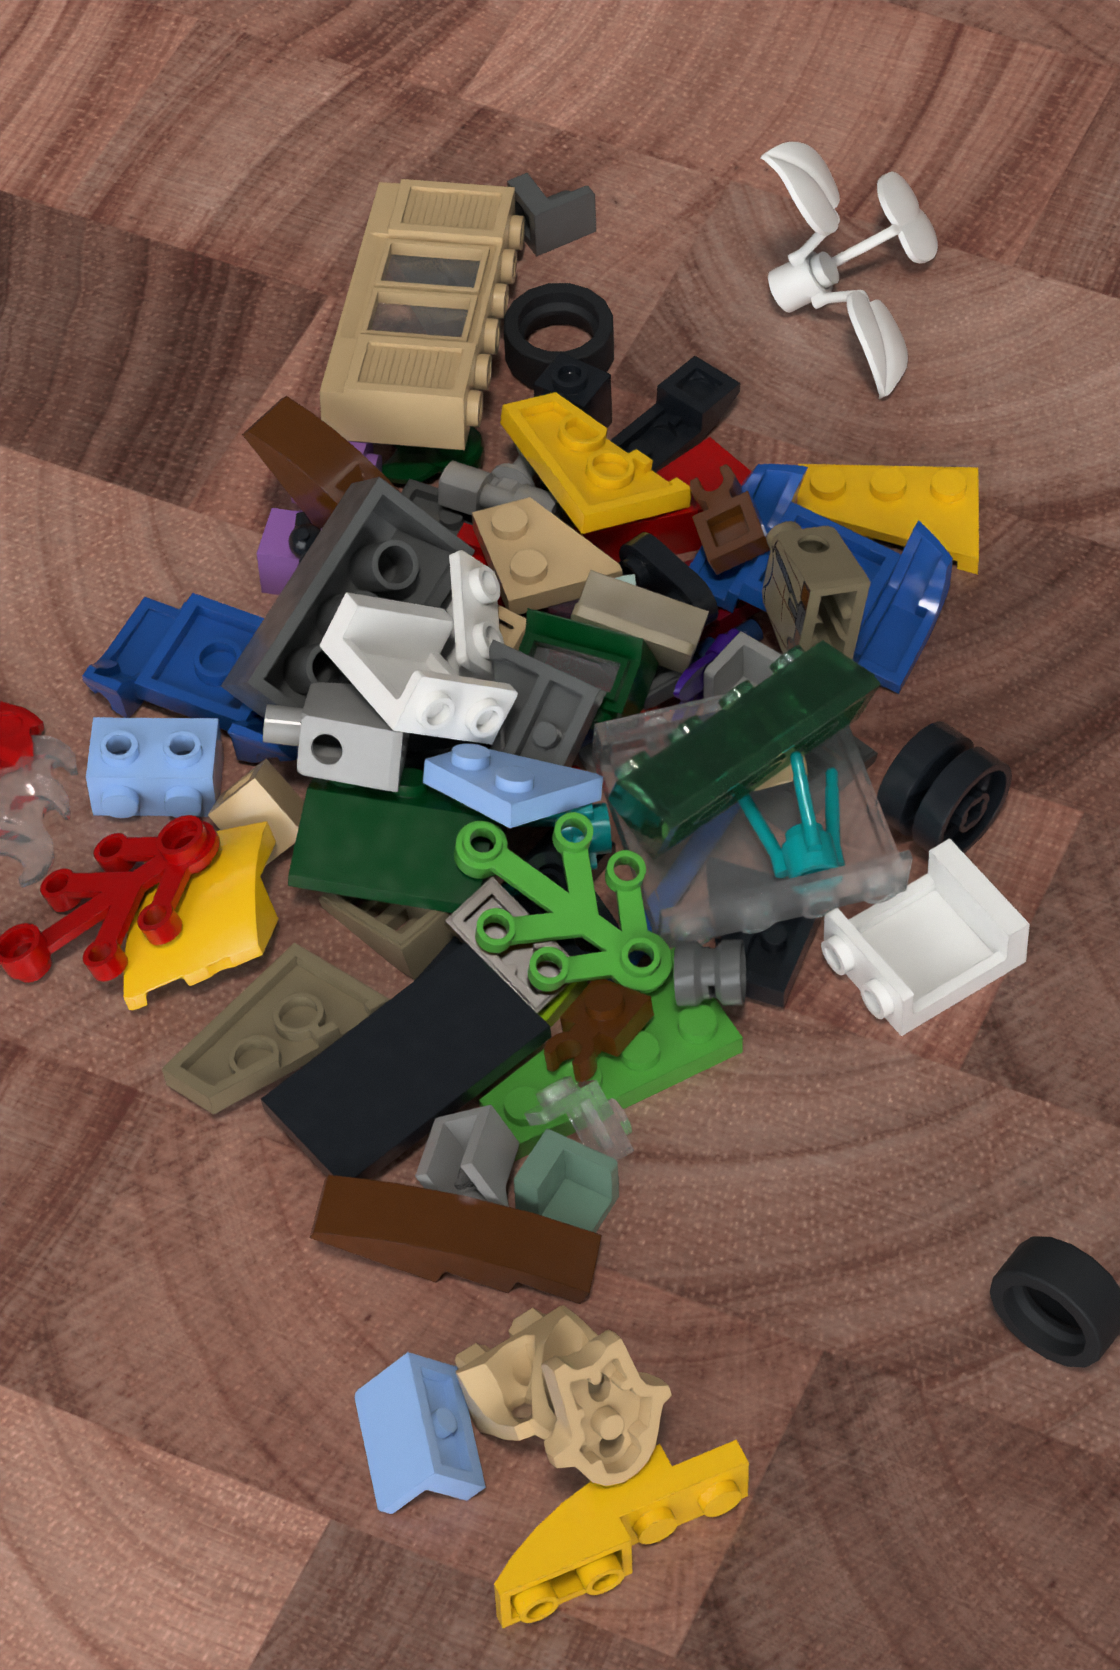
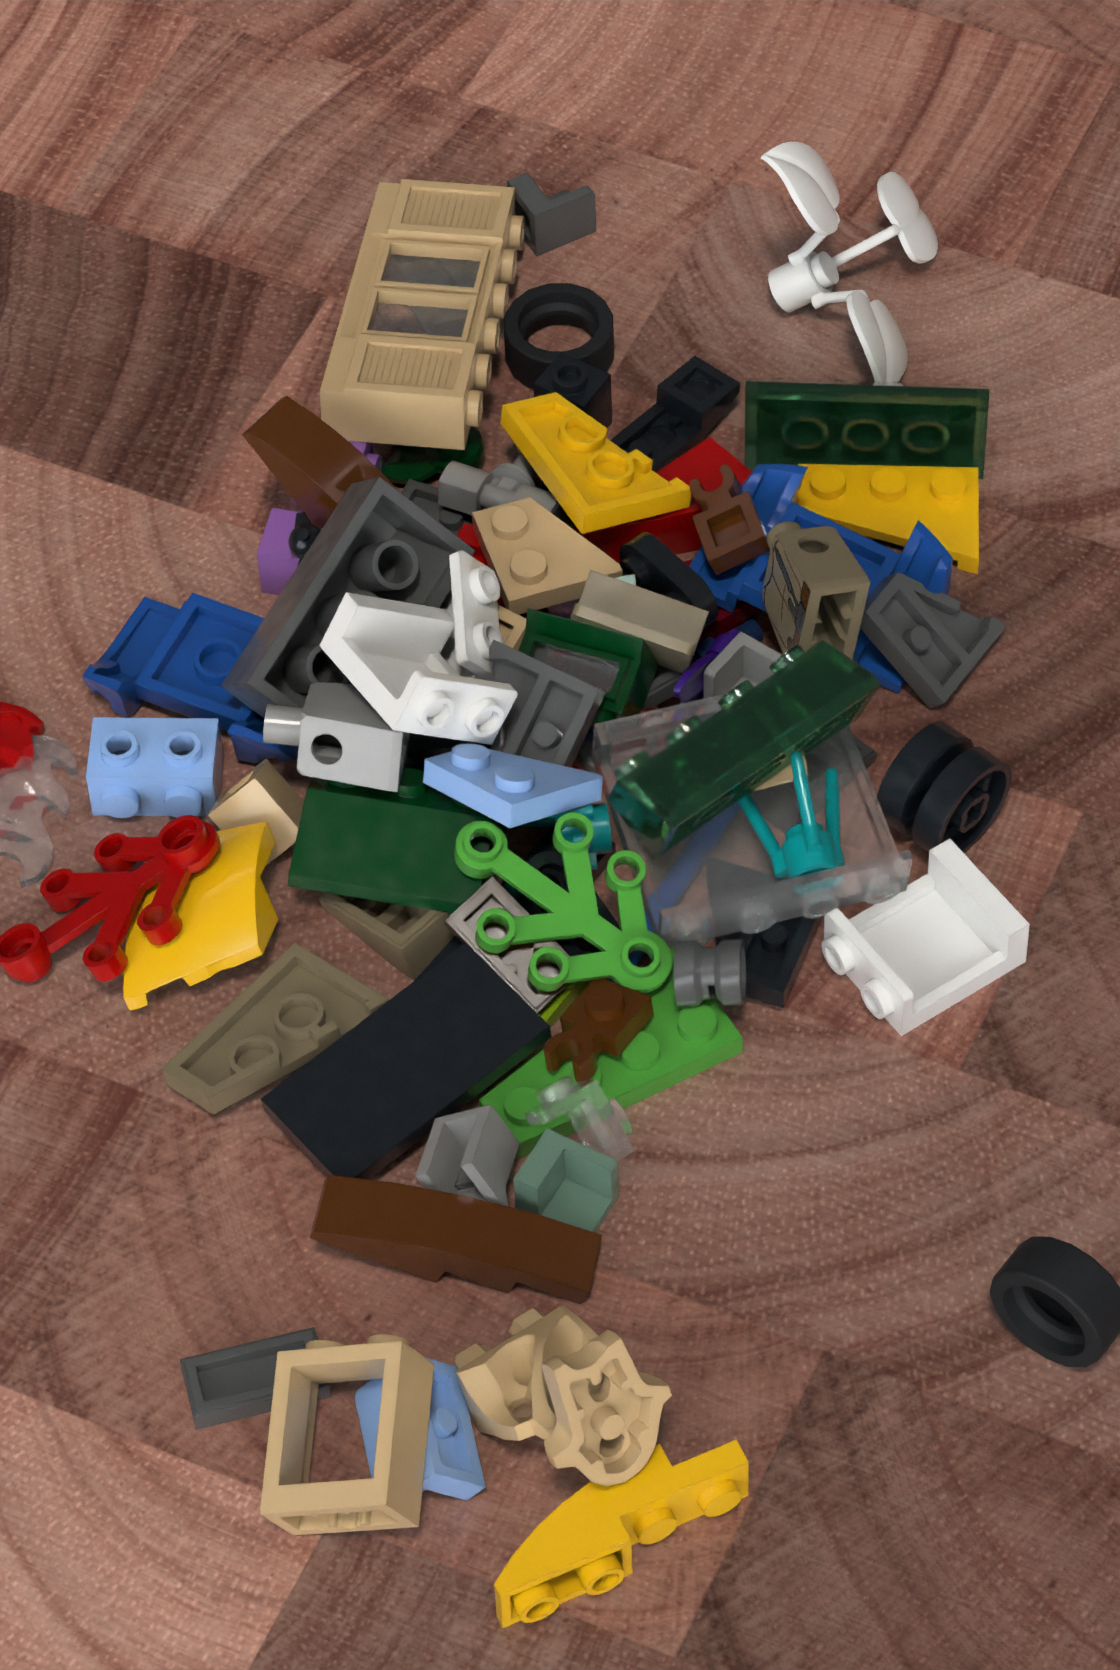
none -> dark grey tile [180,1327,331,1430]
none -> tan window [260,1334,434,1536]
none -> clear green slope [745,378,989,479]
none -> dark grey wing [860,572,1006,709]

